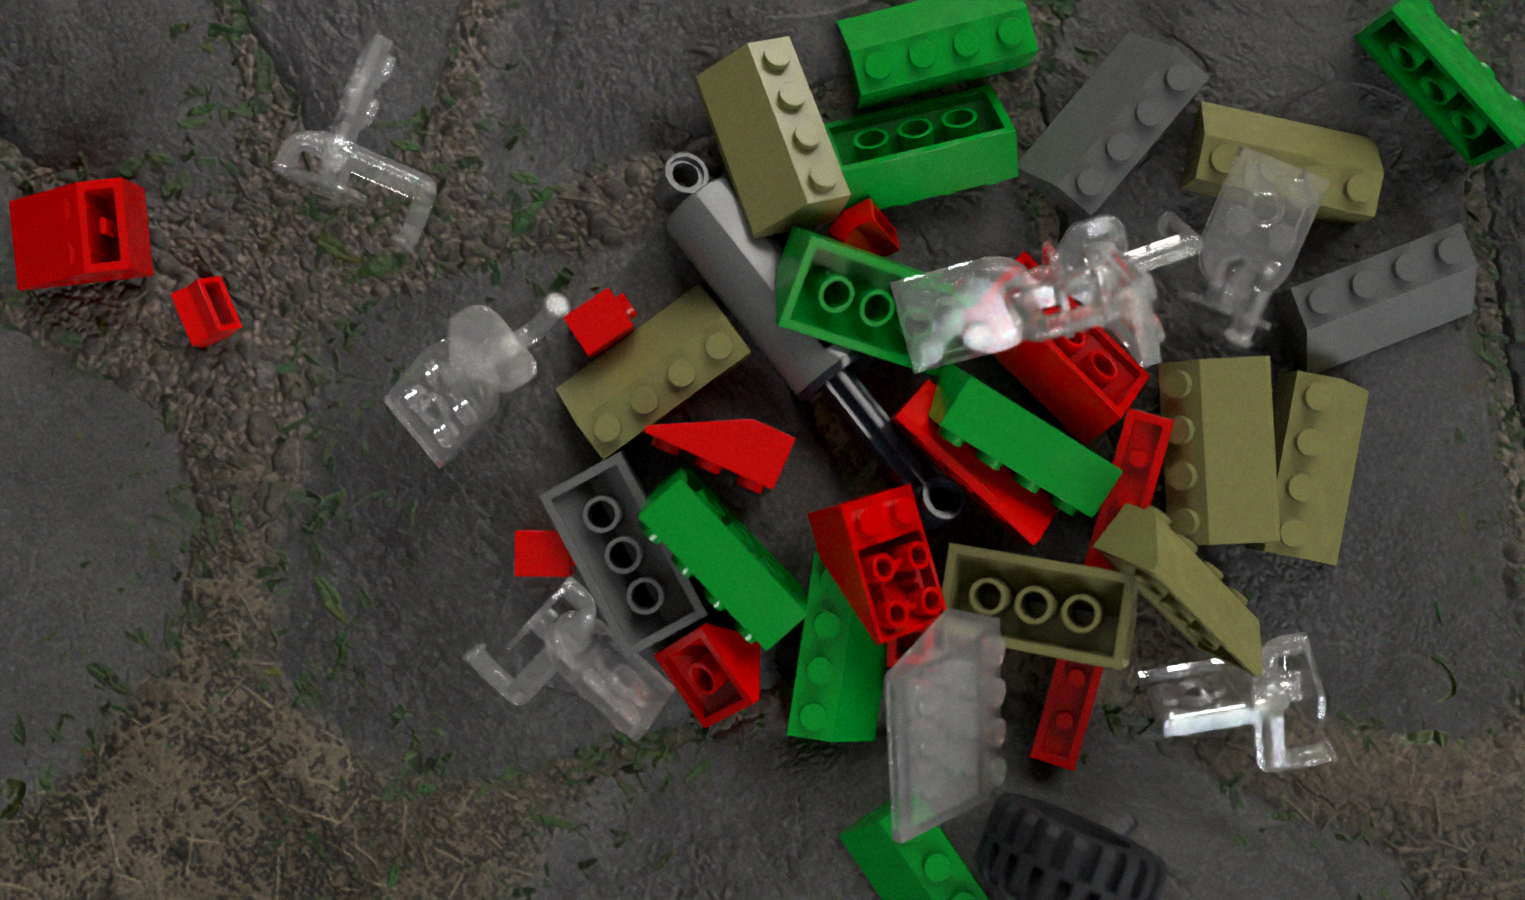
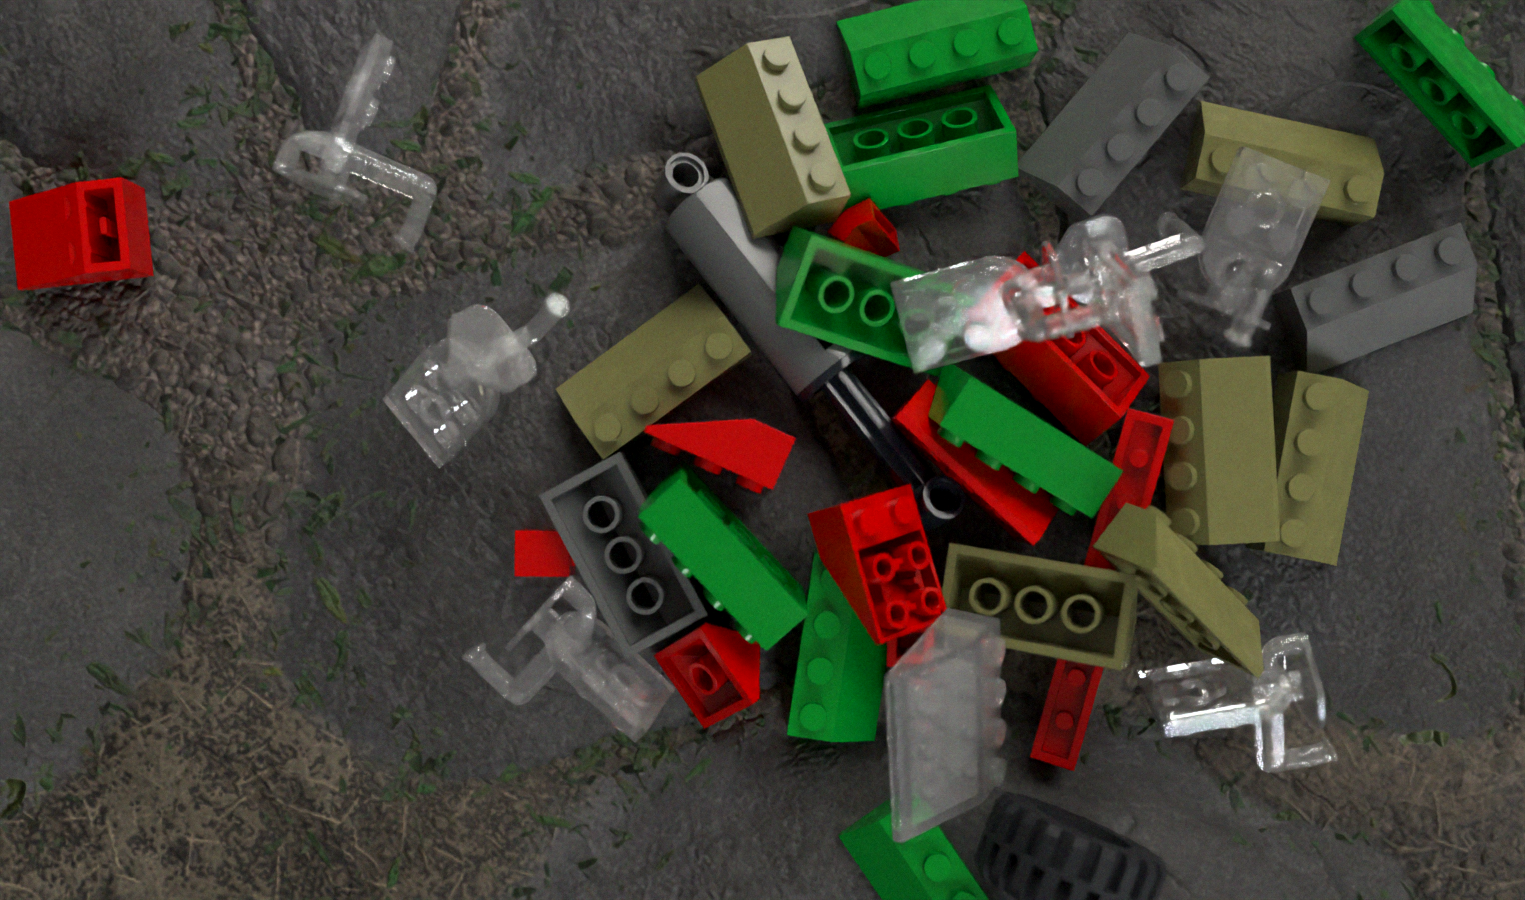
red piece [170,276,242,348] -> none
red brick [563,288,638,359] -> none

